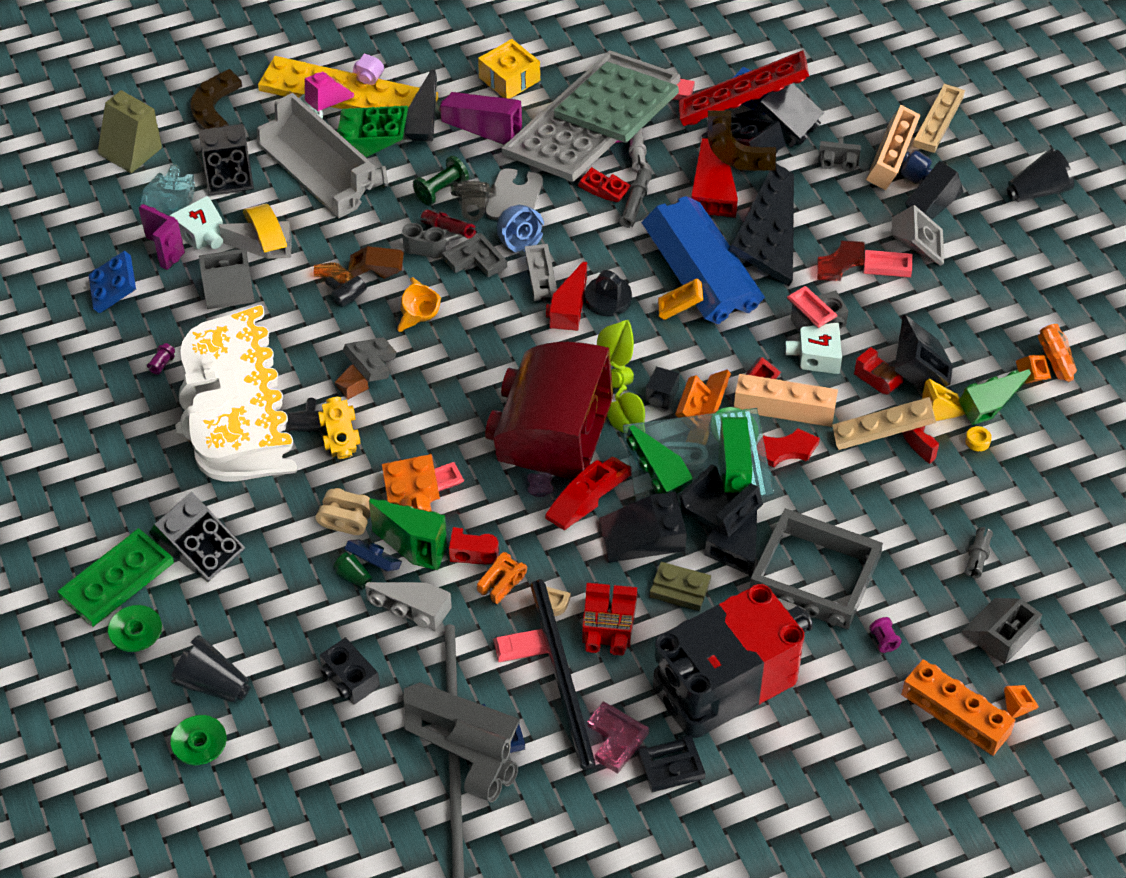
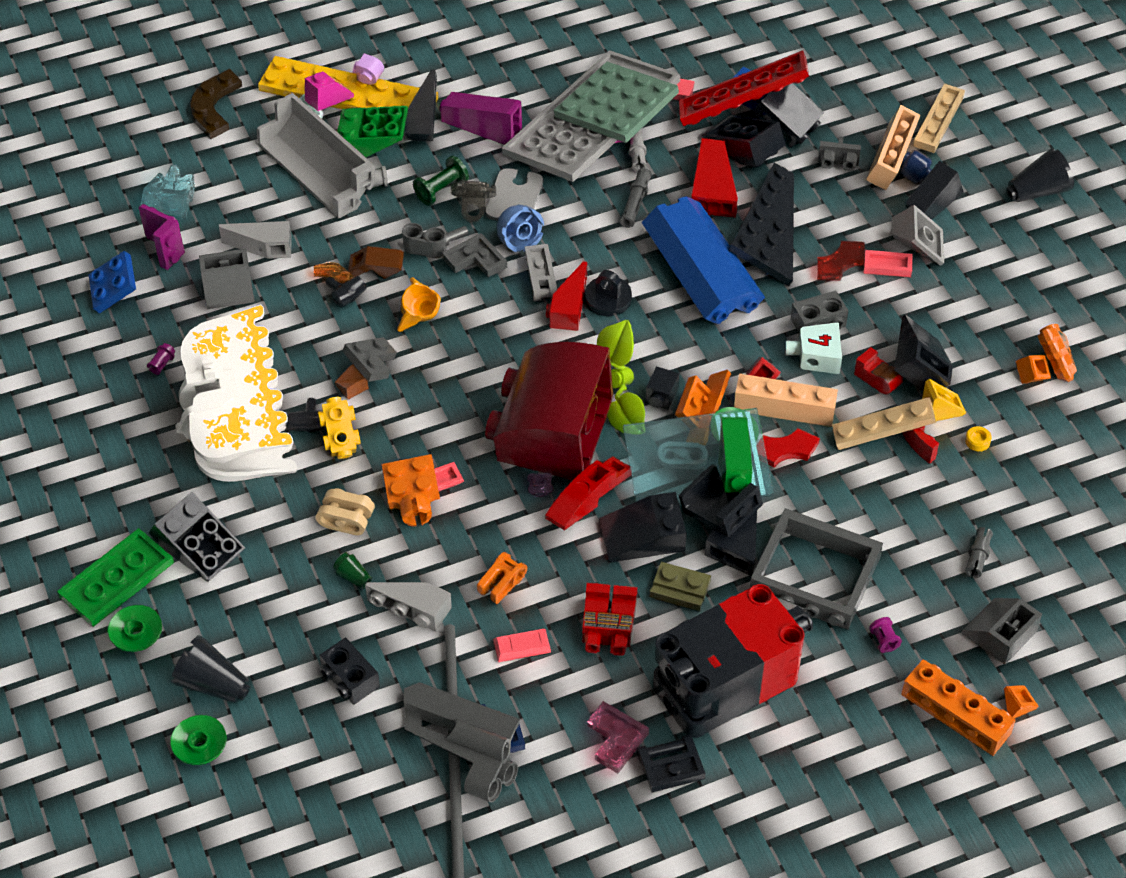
olive slope [98,90,162,173] -> none
light aqua torso [170,196,223,249] -> none
black slope [198,124,254,196] -> none
yellow slope [243,203,287,253] -> none
dark blue plate [344,539,402,571] -> none
green slope [369,498,447,570] -> none
dark red pin [421,209,476,239] -> none
red leg [449,527,499,564] -> none
yellow container [478,39,540,99] -> none
black axle [530,579,596,771] -> none
tan tile [547,587,571,616] -> none
red slope [578,167,631,202] -> none
green slope [626,425,693,494] -> none
light orange plate [658,278,703,320] -> none
dark brown plate [707,110,776,171] -> none
coral tile [787,286,837,328] -> none
slope [958,369,1031,425] -> none

